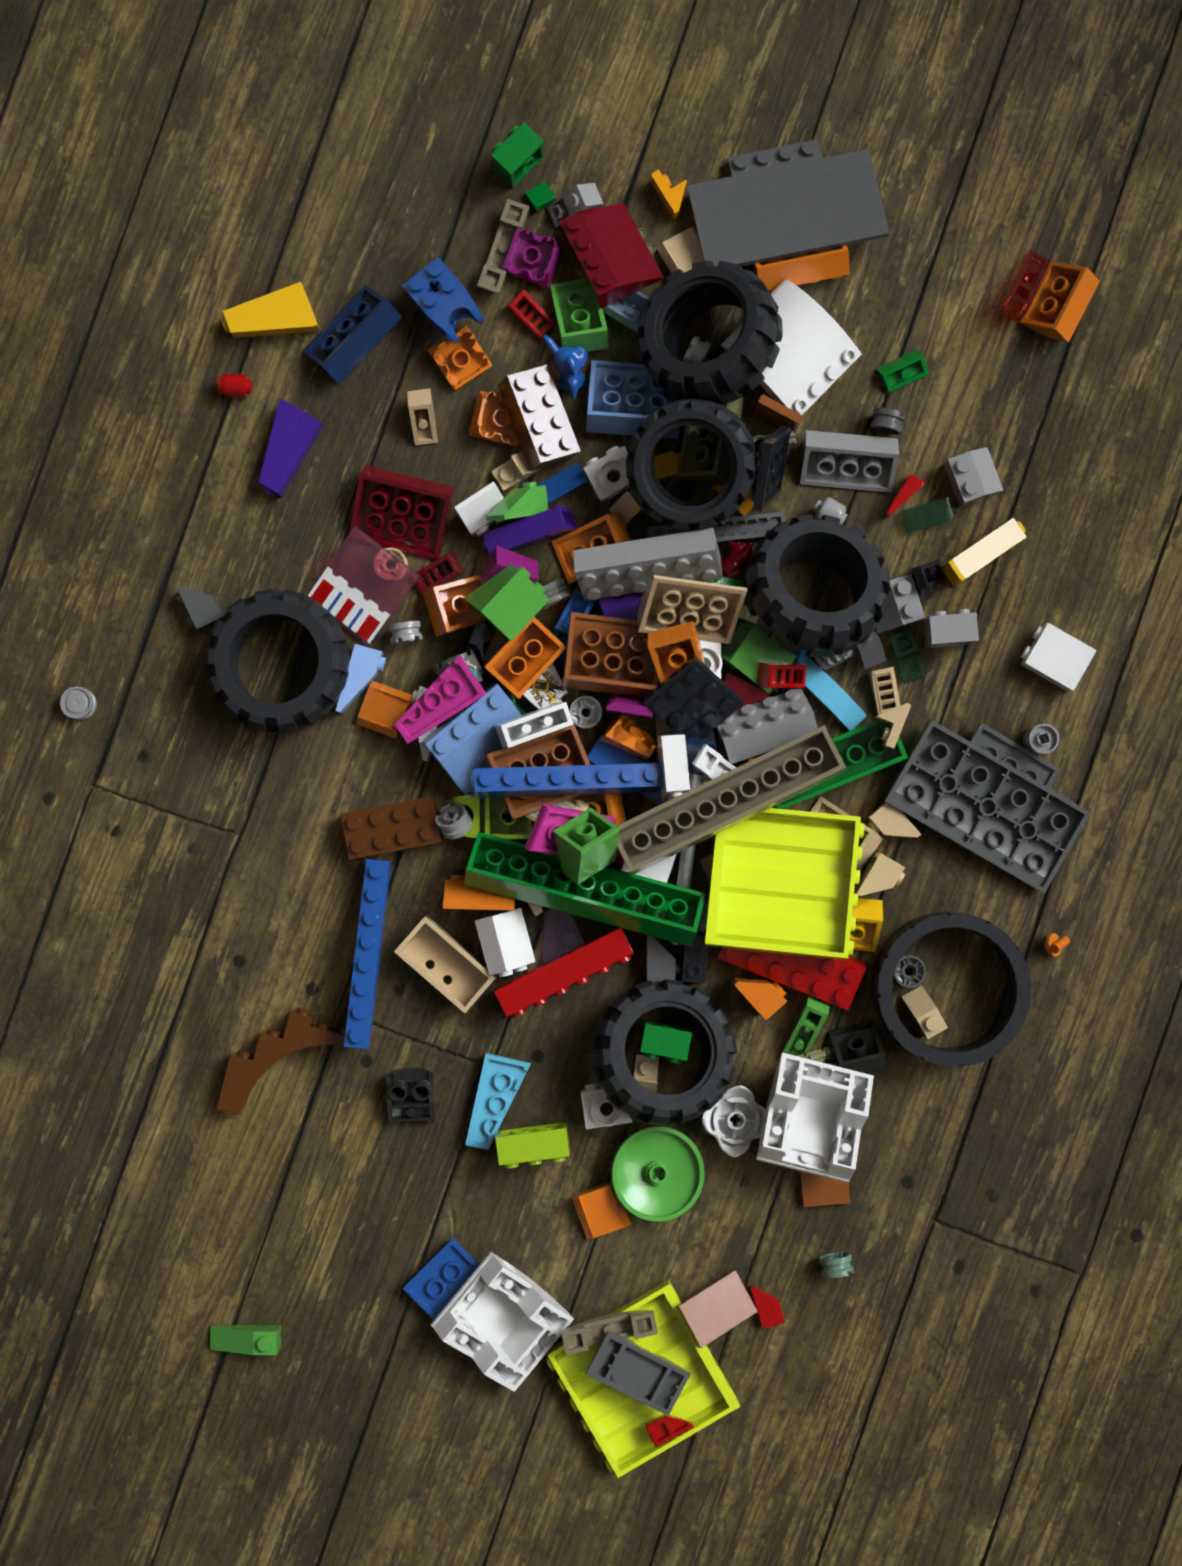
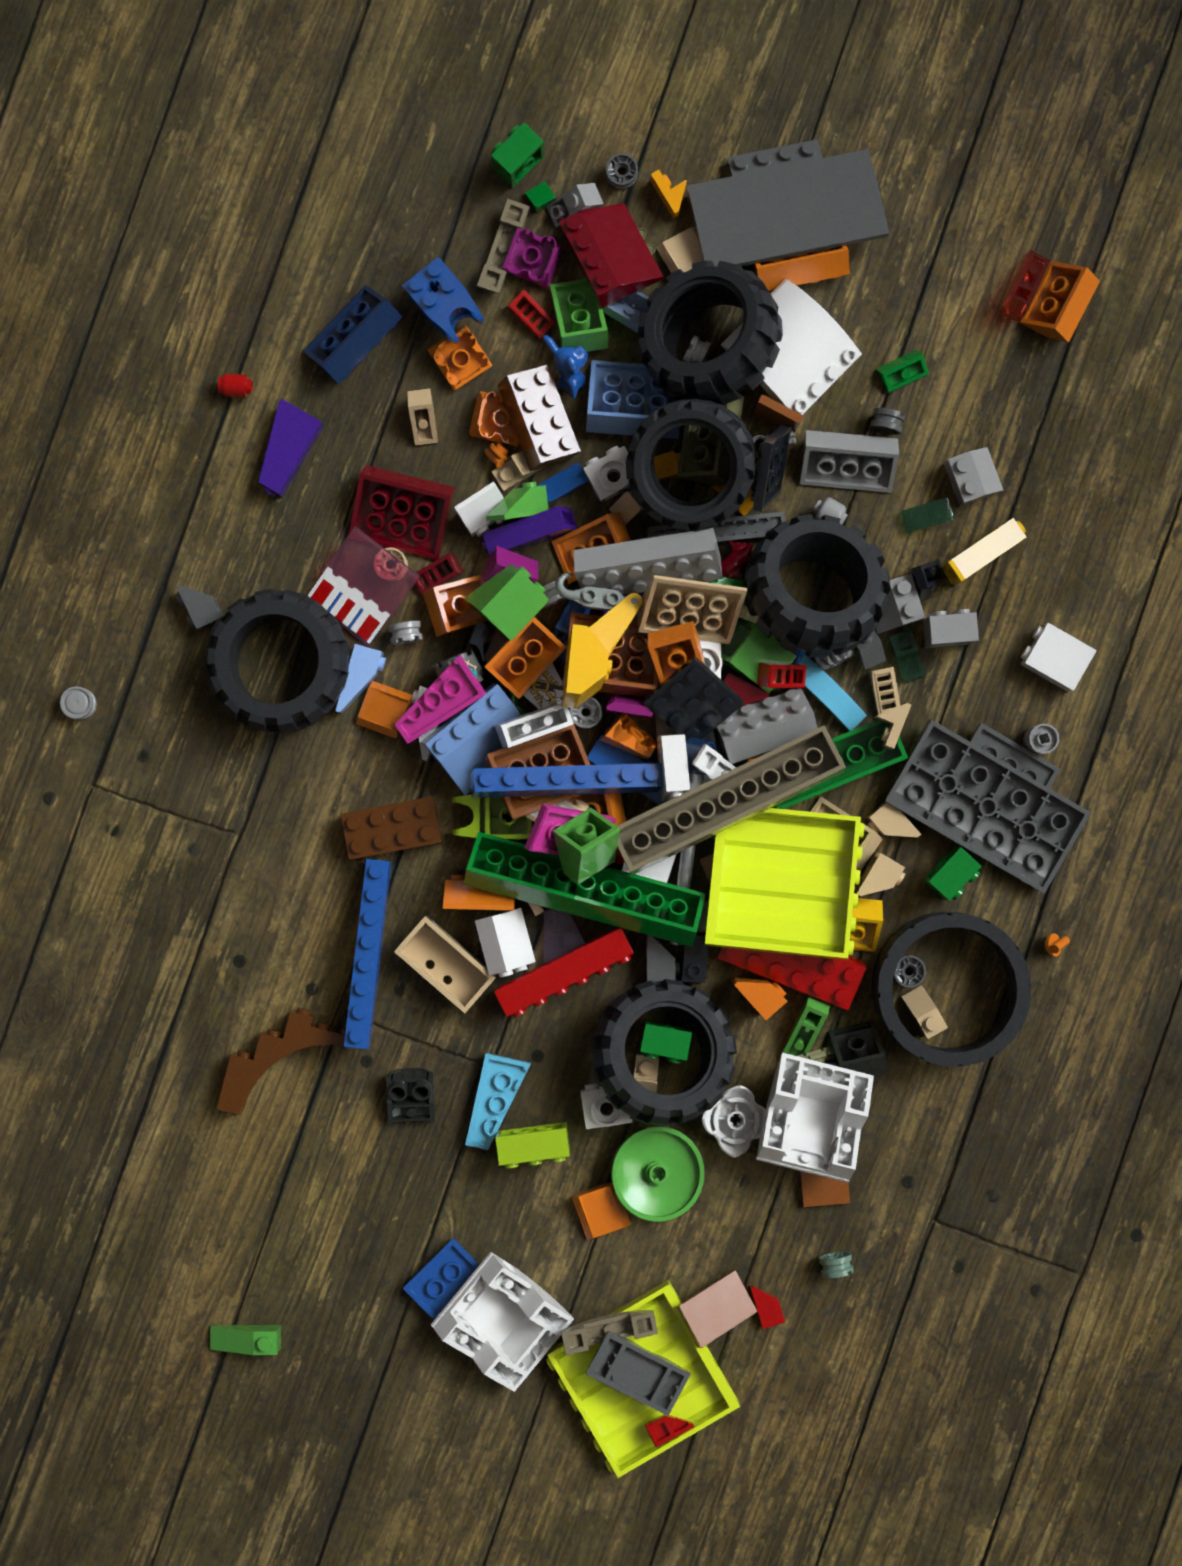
yellow slope [222,282,320,338] -> none
light grey wheel [435,803,473,839] -> none
red slope [884,474,925,518] -> none
none -> orange plate [485,442,509,468]
none -> yellow slope [556,573,643,709]
none -> dark grey wheel [606,153,638,190]
none -> green brick [922,847,982,901]

